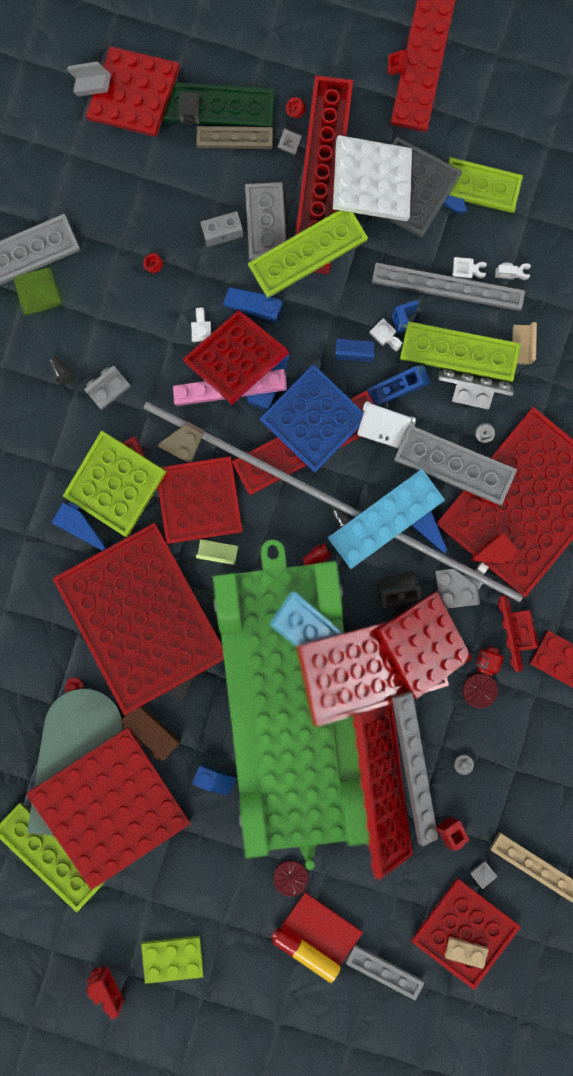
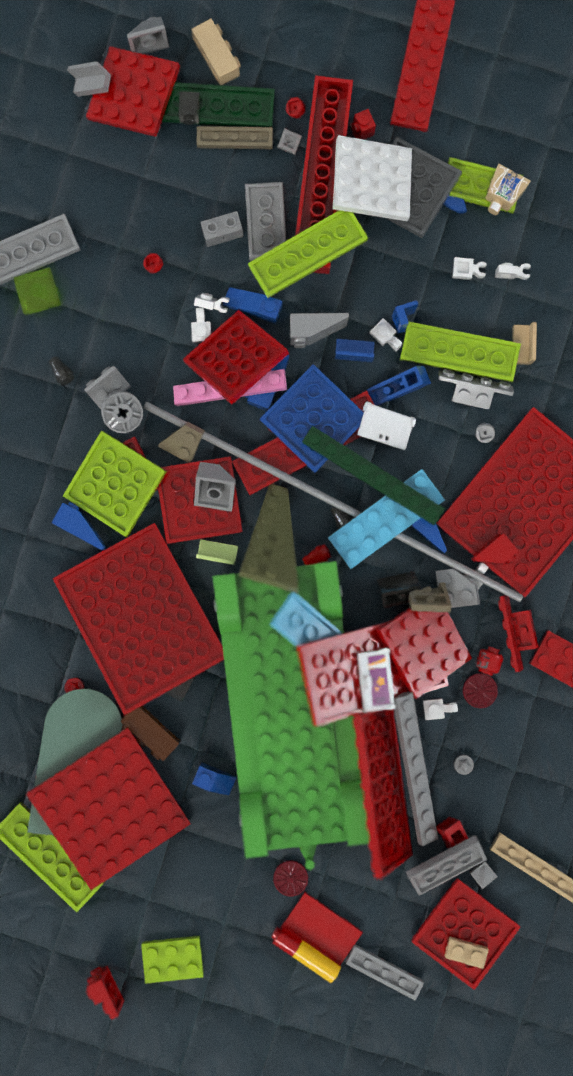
light grey plate [372,263,525,311] -> none
red tile [387,49,408,75] -> none
light grey plate [394,425,517,506] -> none
none -> light grey wheel [101,390,143,433]
none -> light grey slope [127,17,169,54]
none -> tan brick [191,19,241,85]
none -> white plate [194,293,230,313]
none -> light grey slope [194,462,236,512]
none -> olive wing [239,484,299,593]
none -> light grey slope [290,313,349,348]
none -> dark green plate [302,426,445,526]
none -> red brick [350,109,376,140]
none -> door [357,648,396,712]
none -> light grey tile [406,835,487,895]
none -> dark tan wing [409,583,452,612]
none -> white plate [423,698,458,720]
none -> tan torso [485,164,531,215]

